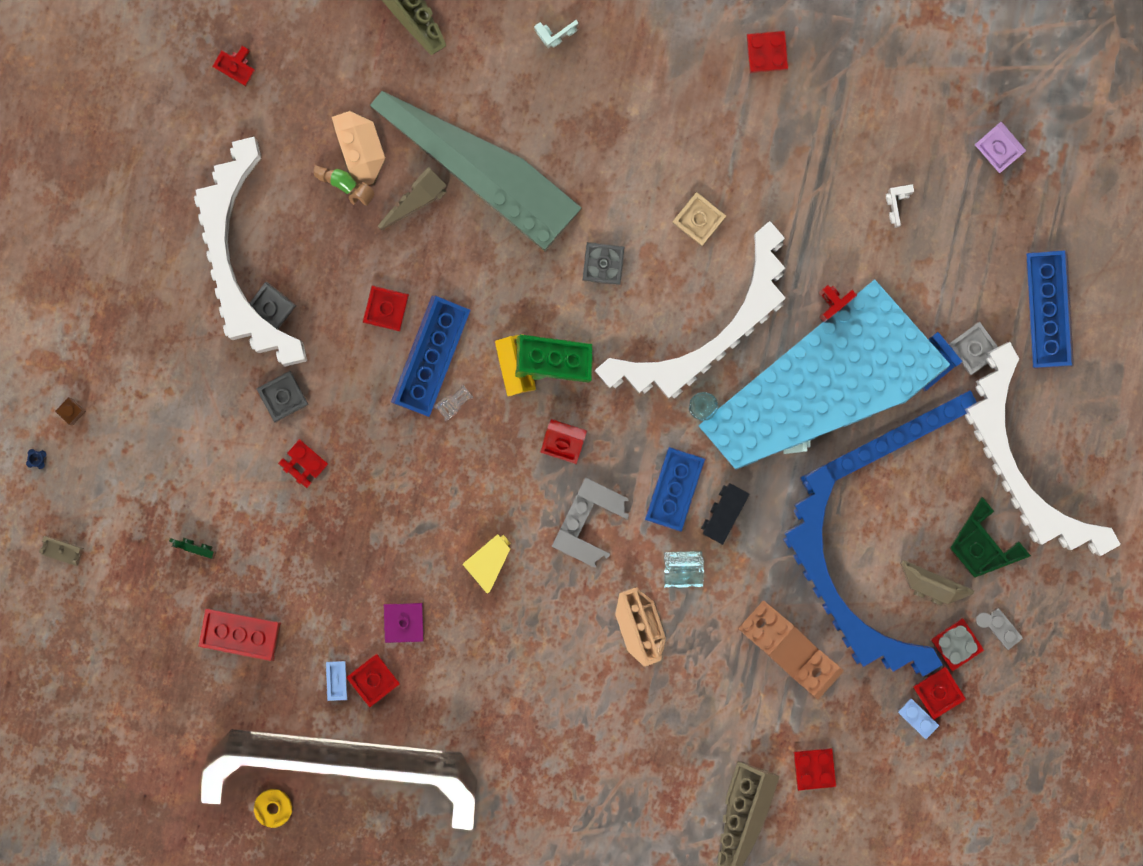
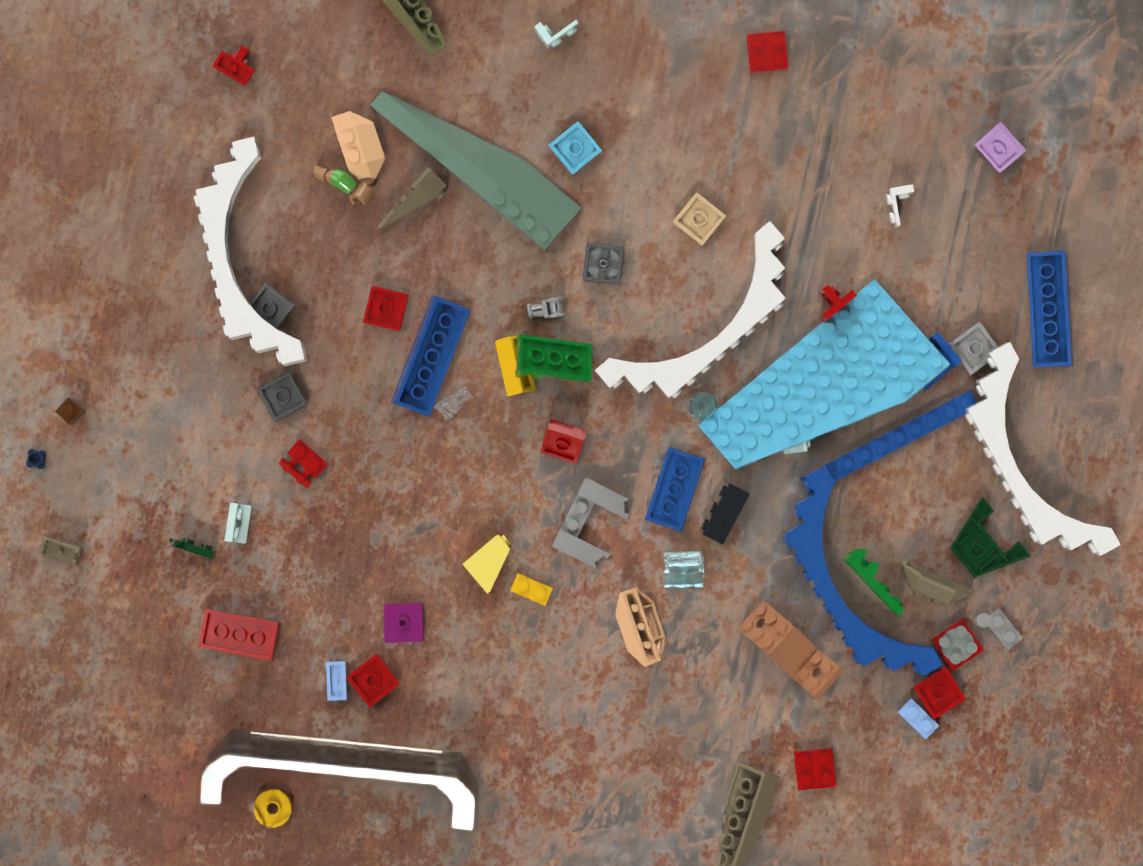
none -> light aqua bracket [224,503,252,543]
none -> yellow plate [510,573,553,606]
none -> light grey connector [527,297,566,321]
none -> medium azure plate [548,121,602,175]
none -> green hinge [842,549,905,616]

